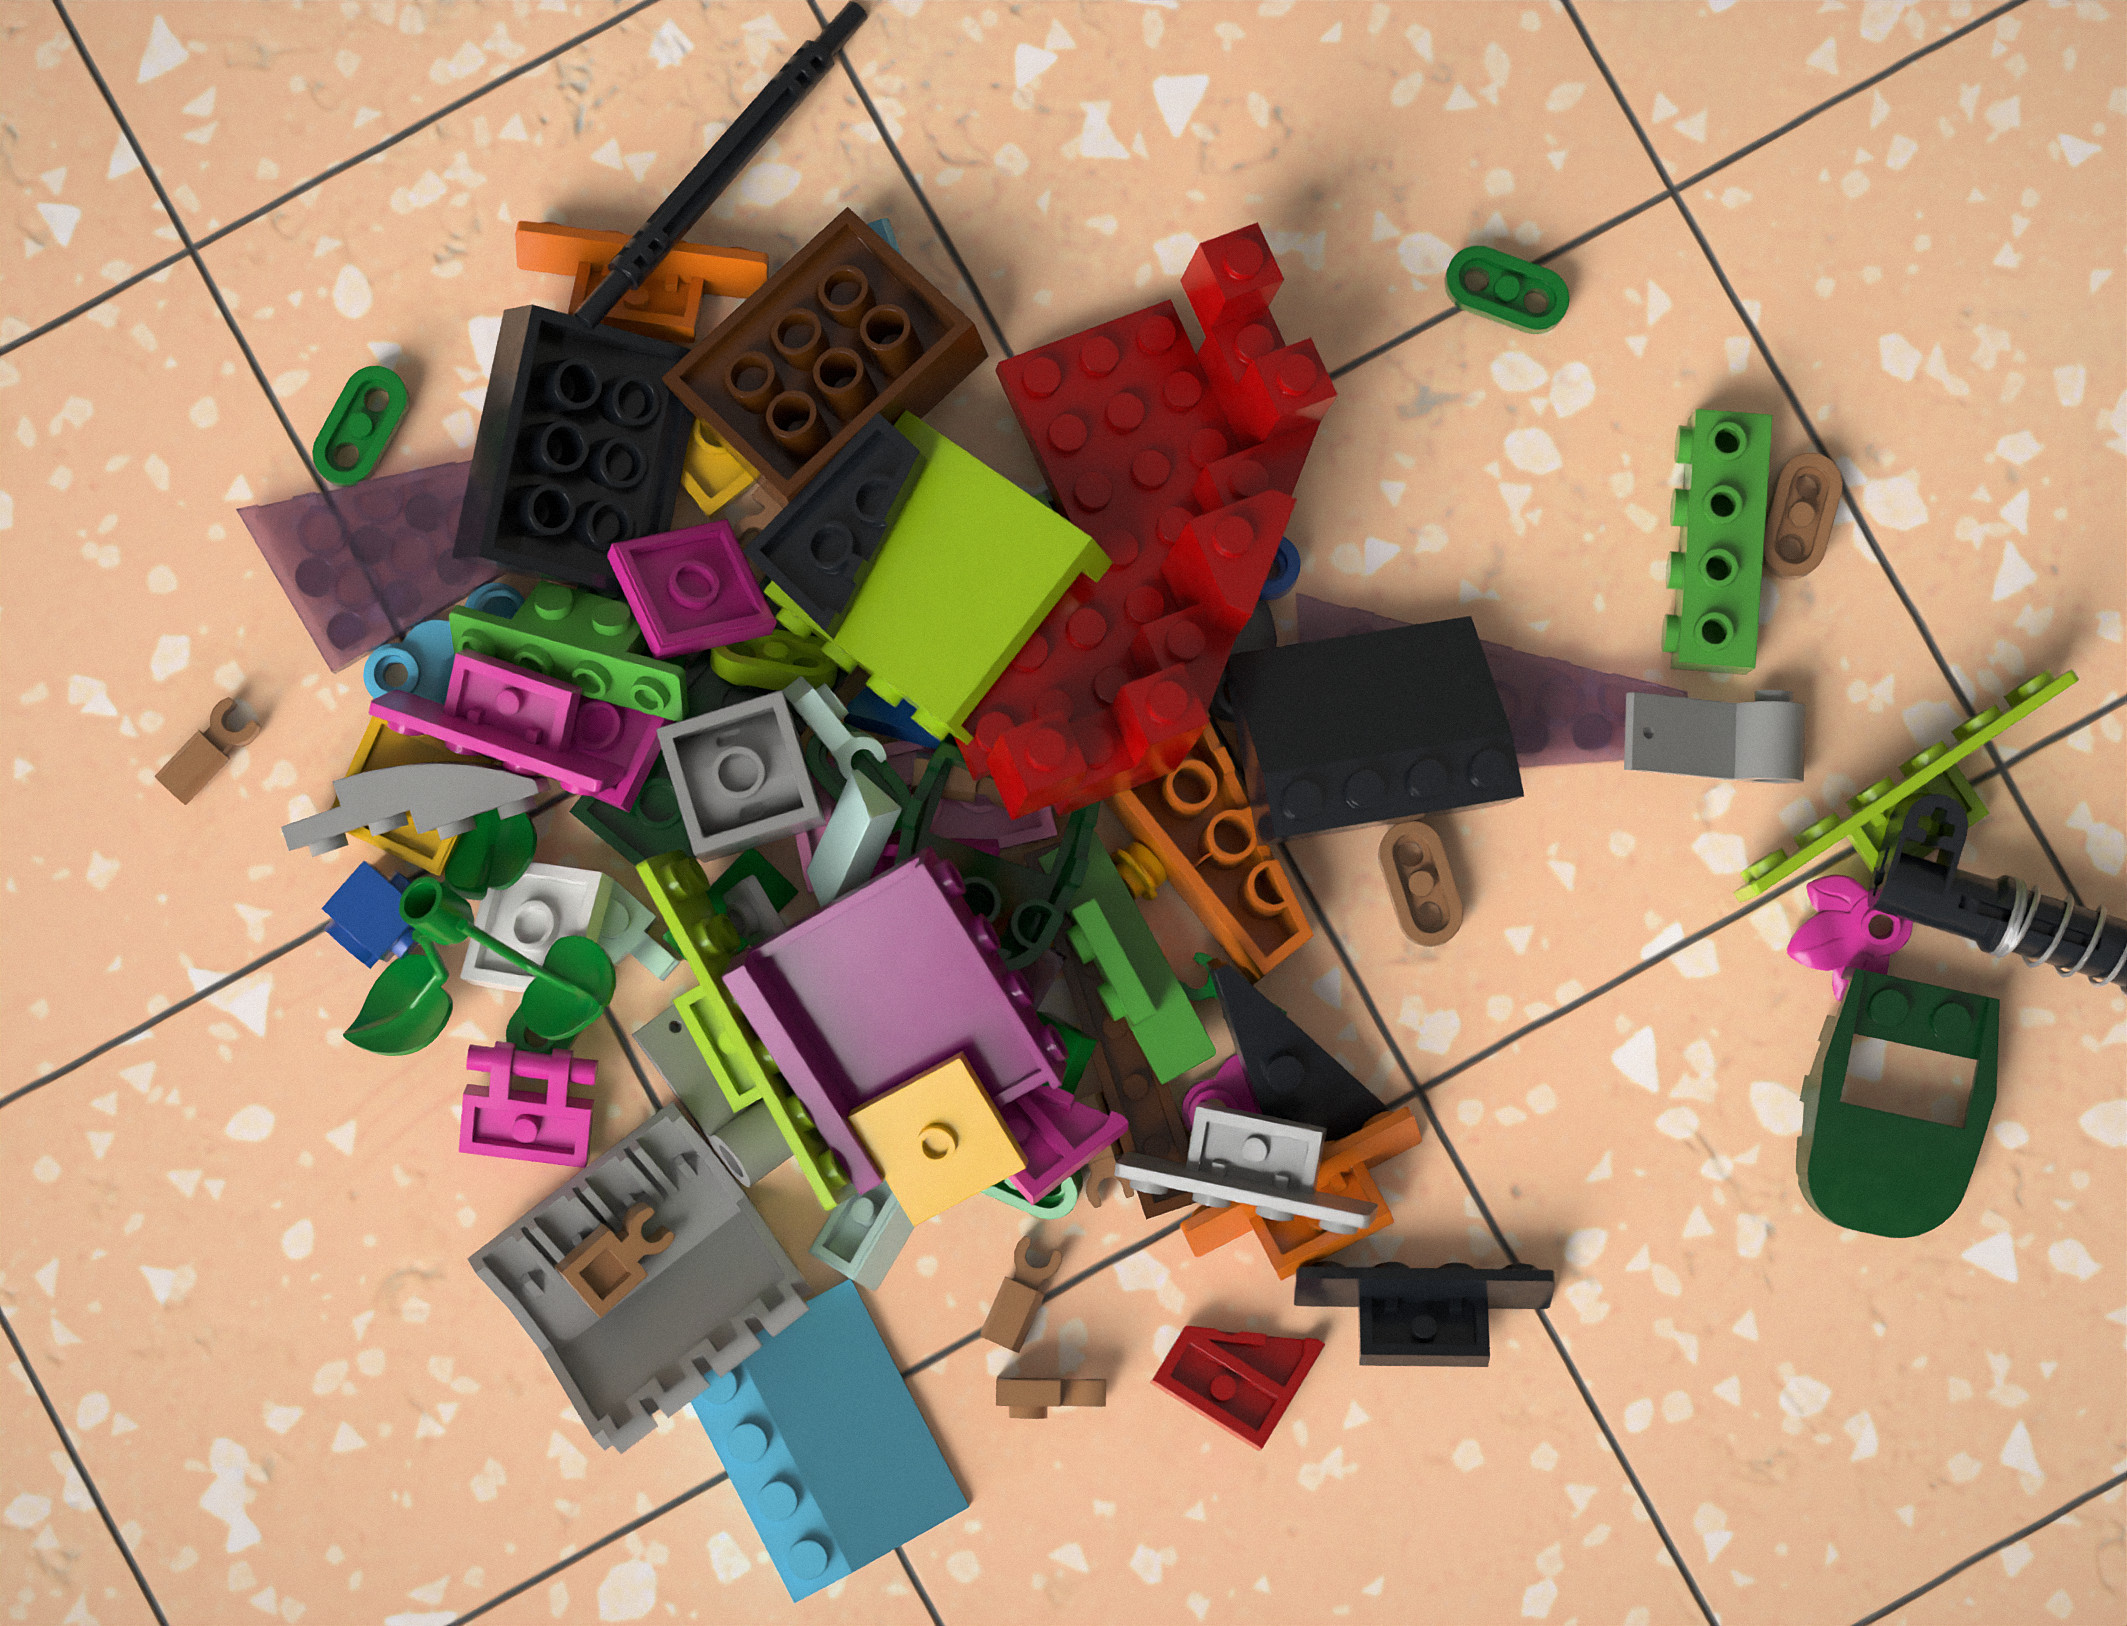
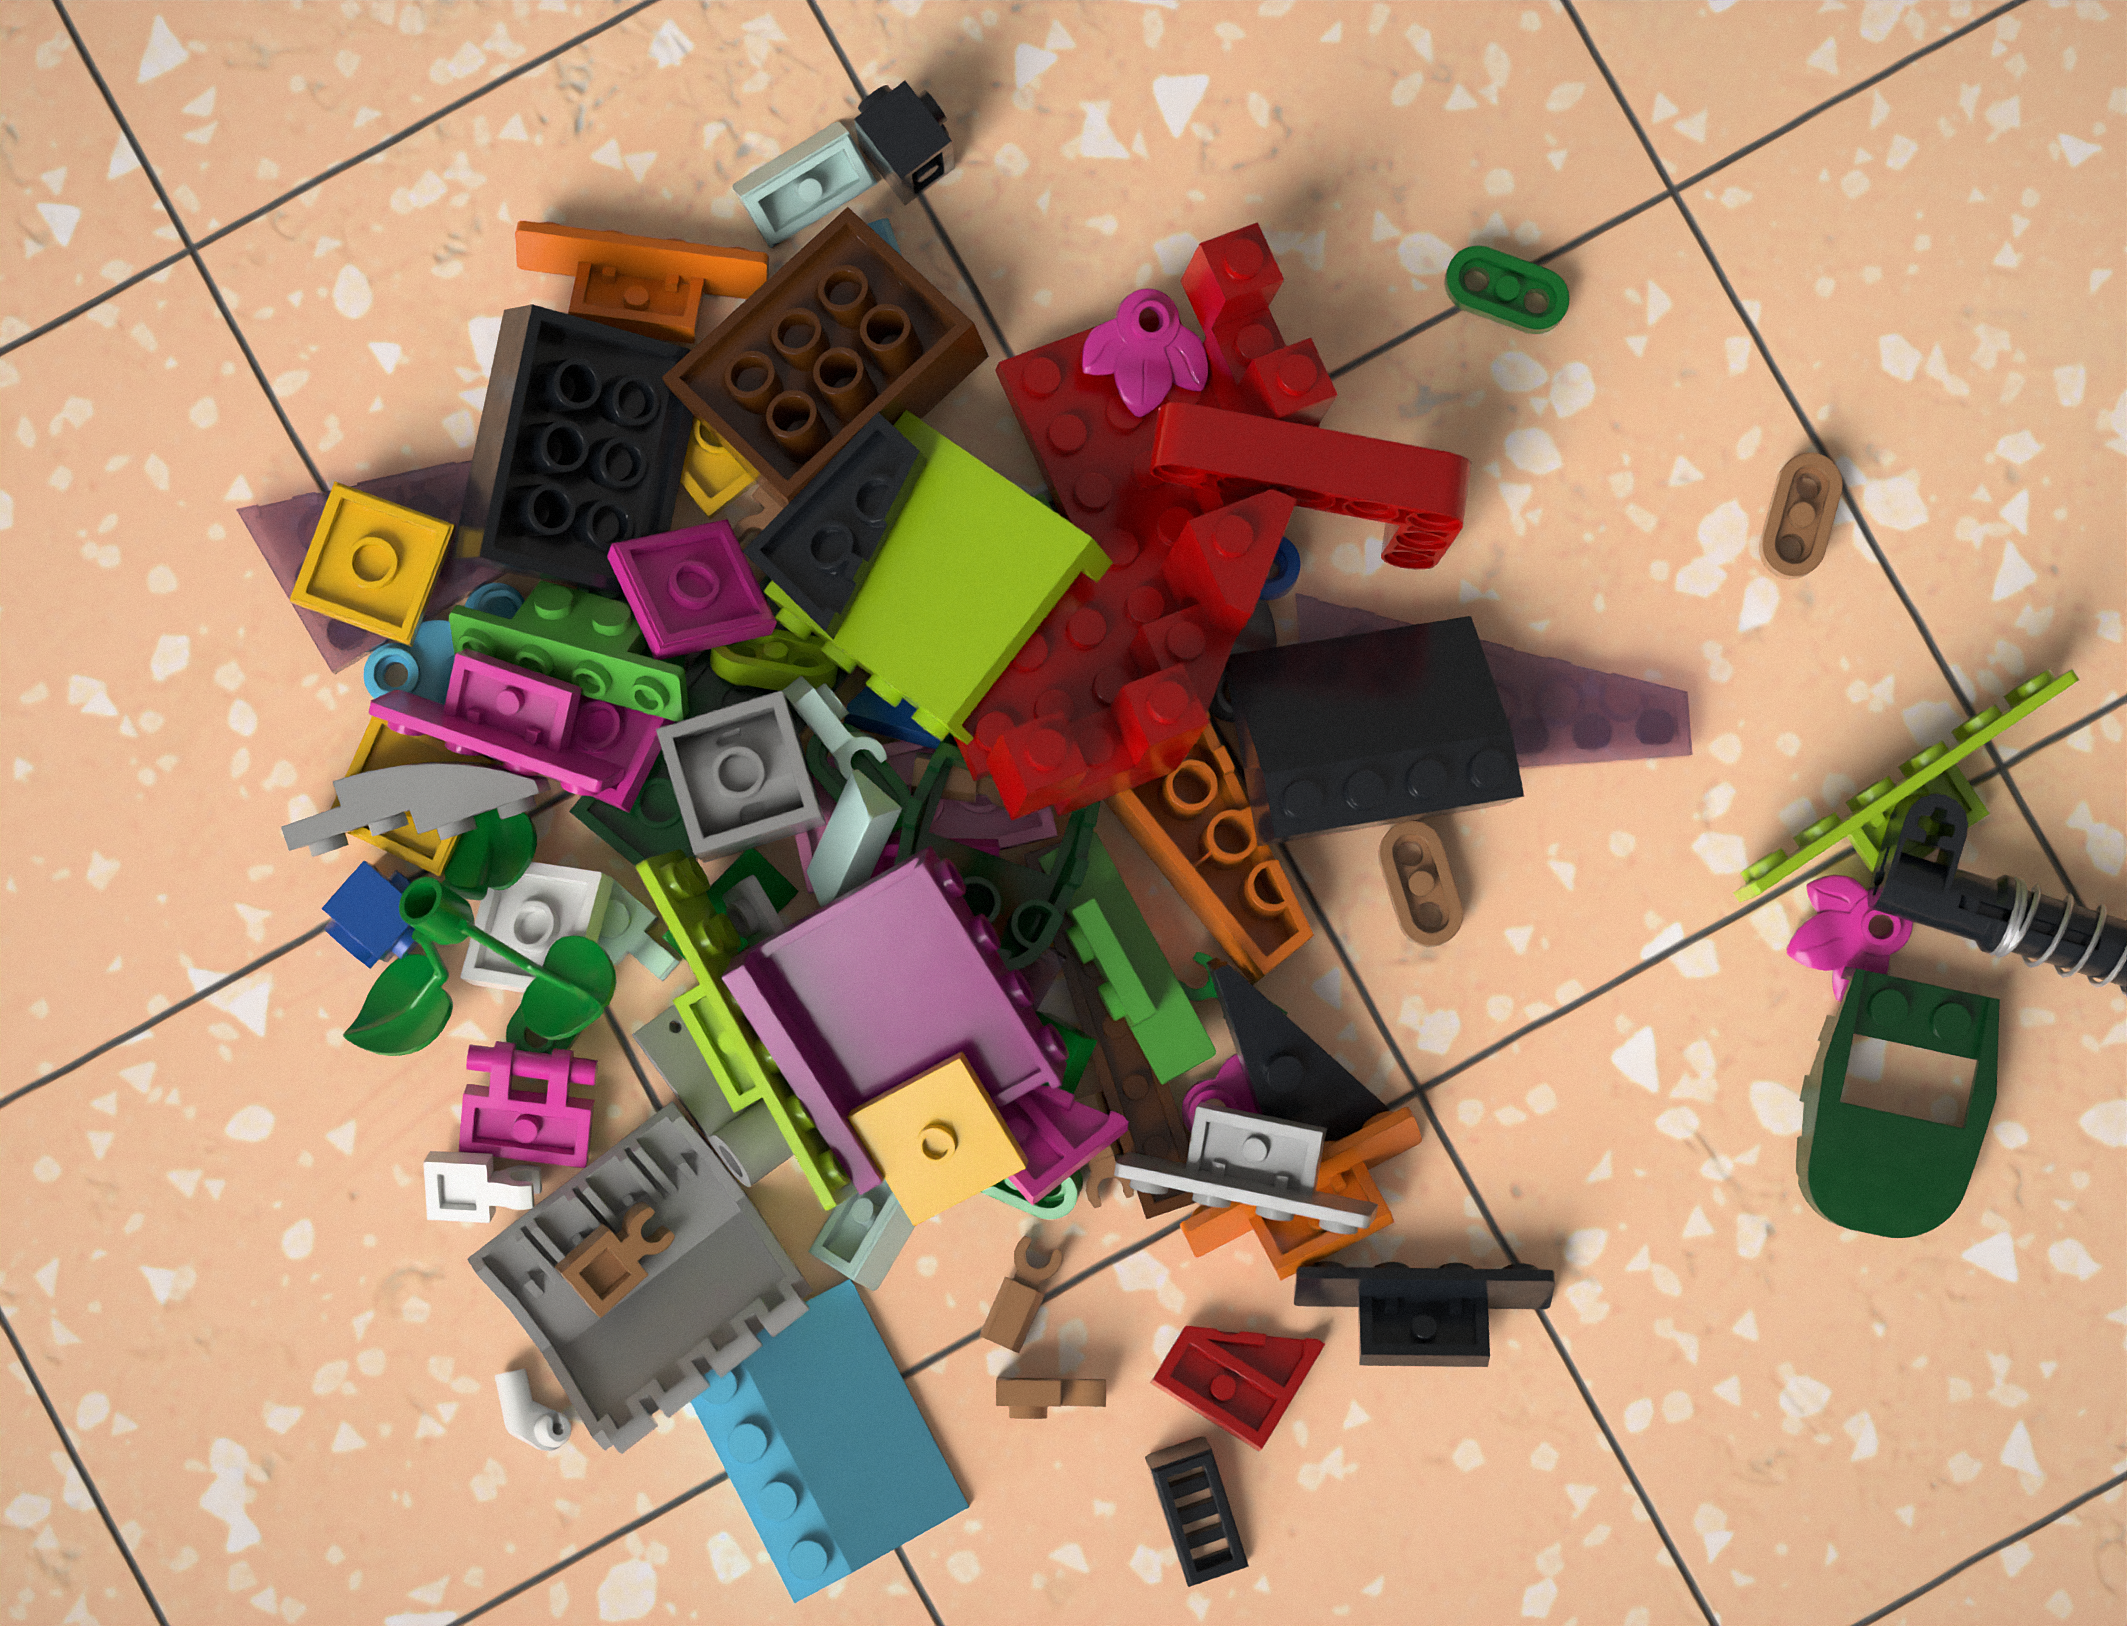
medium nougat bar [154,697,262,805] -> none
green plate [312,366,410,488] -> none
black axle [573,1,868,331] -> none
yellow plate [1110,842,1167,901] -> none
light grey door [1624,690,1806,784] -> none
bright green brick [1661,409,1773,675] -> none
none -> yellow plate [289,481,457,647]
none -> white plate [423,1151,542,1223]
none -> white arm [494,1368,571,1451]
none -> light aqua slope [732,122,878,249]
none -> black brick [854,81,955,206]
none -> dark pink plate [1082,288,1208,417]
none -> black slope [1145,1437,1249,1587]
none -> red beam [1149,403,1472,570]

